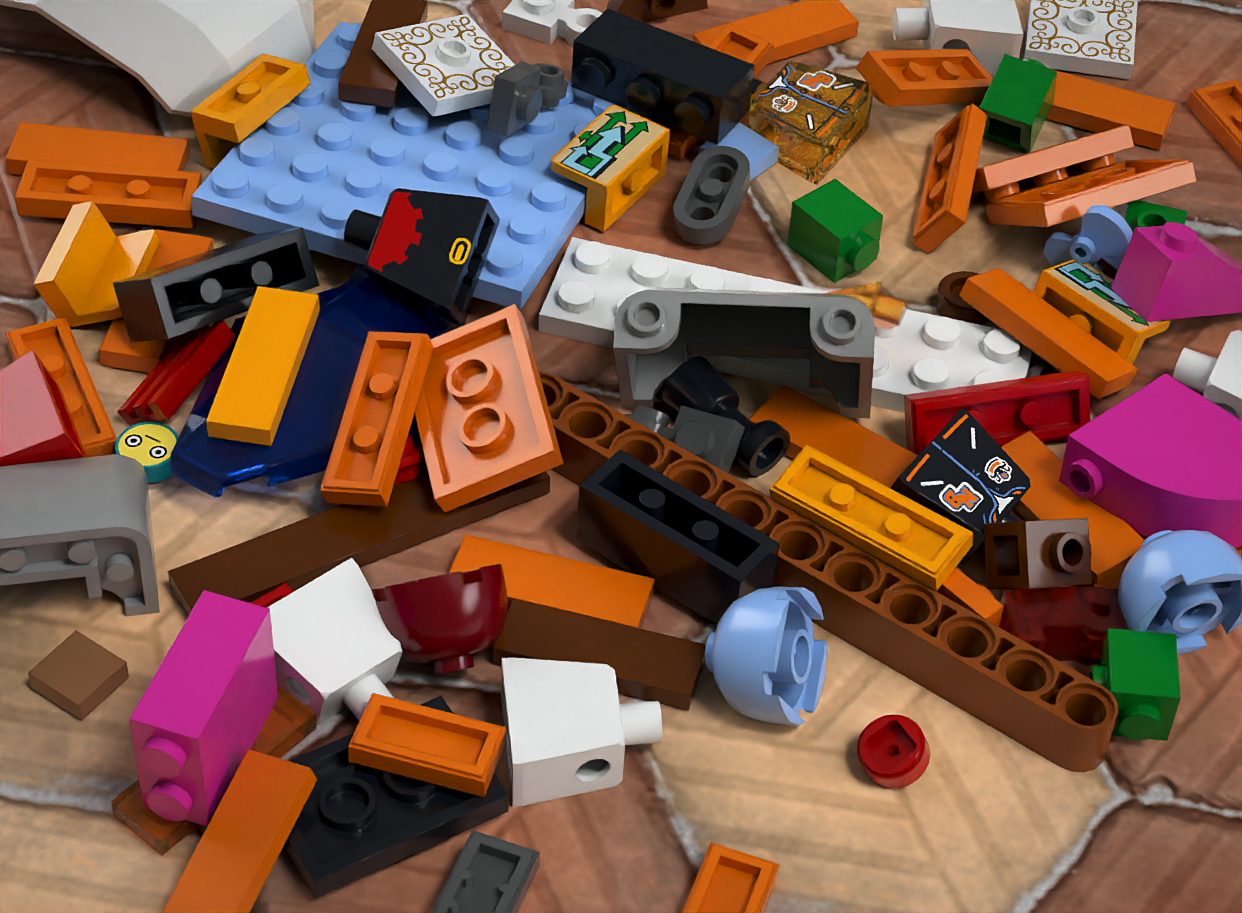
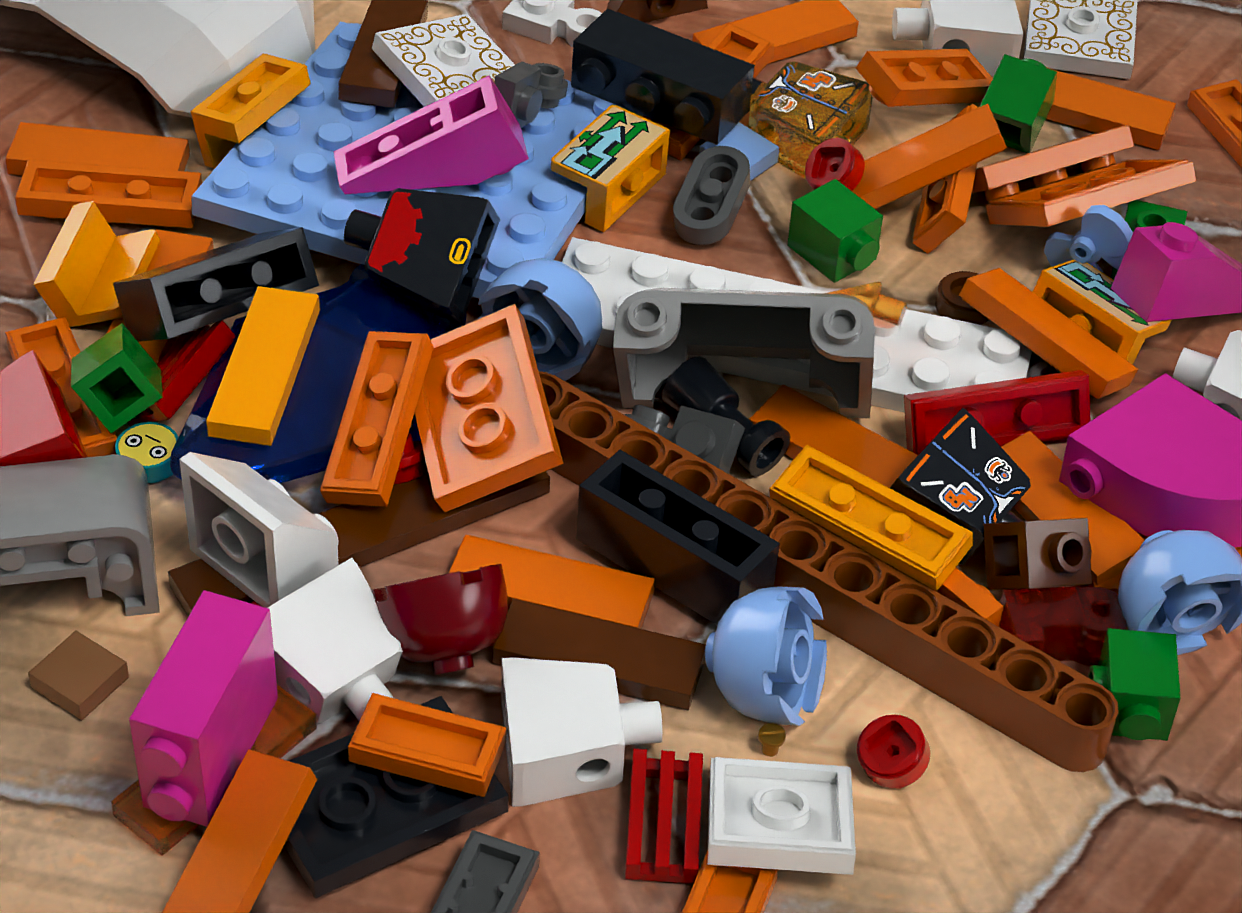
none -> green brick [71,323,163,433]
none -> white slope [179,452,339,608]
none -> dark pink slope [334,75,529,194]
none -> light blue cylinder [477,258,602,381]
none -> red tile [625,748,703,884]
none -> white plate [708,757,856,875]
none -> pearl gold piece [758,723,786,757]
none -> red tile [805,138,865,191]
none -> orange tile [852,104,1007,209]

